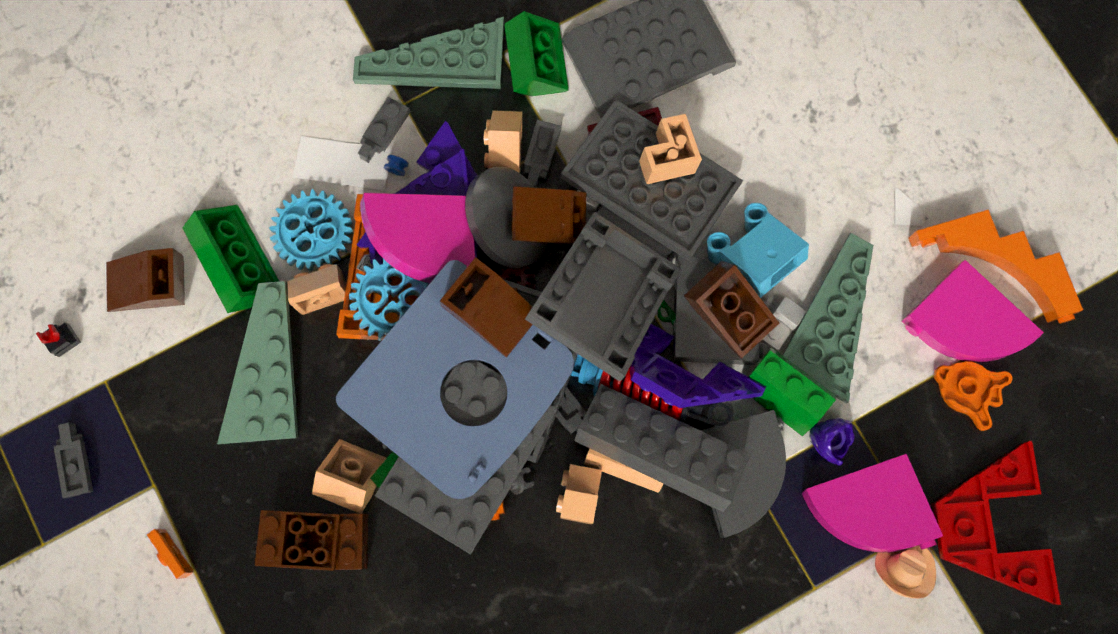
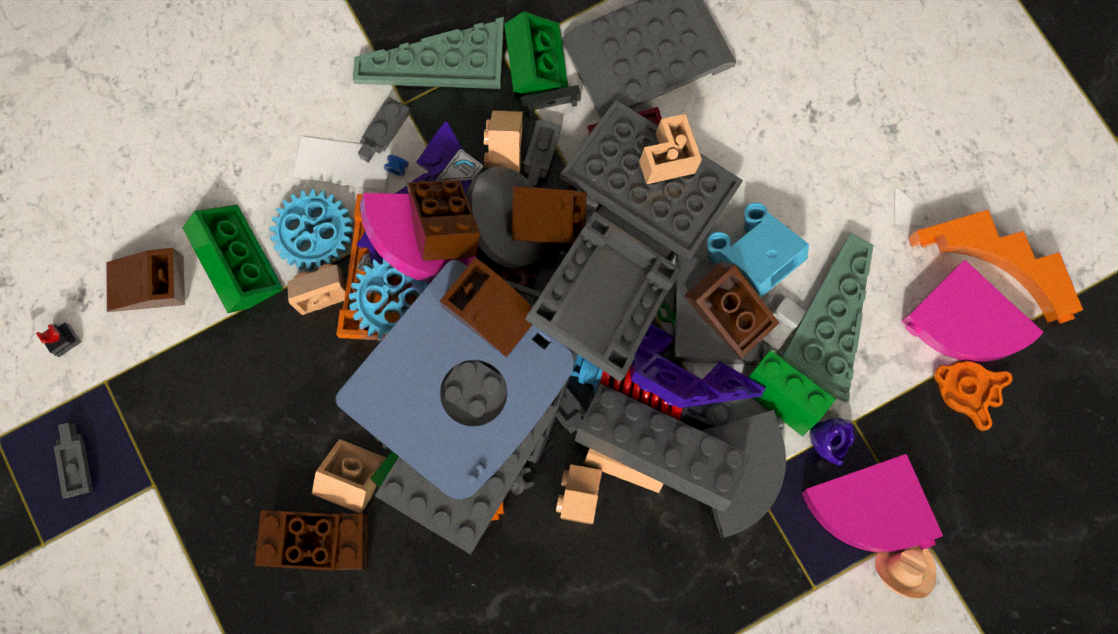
orange plate [147,529,193,579] -> none
sand green wing [217,281,298,444] -> none
red wing [932,441,1061,605] -> none
none -> reddish brown slope [407,180,480,261]
none -> light grey sticker [437,149,483,181]
none -> pearl dark grey piece [521,85,581,116]

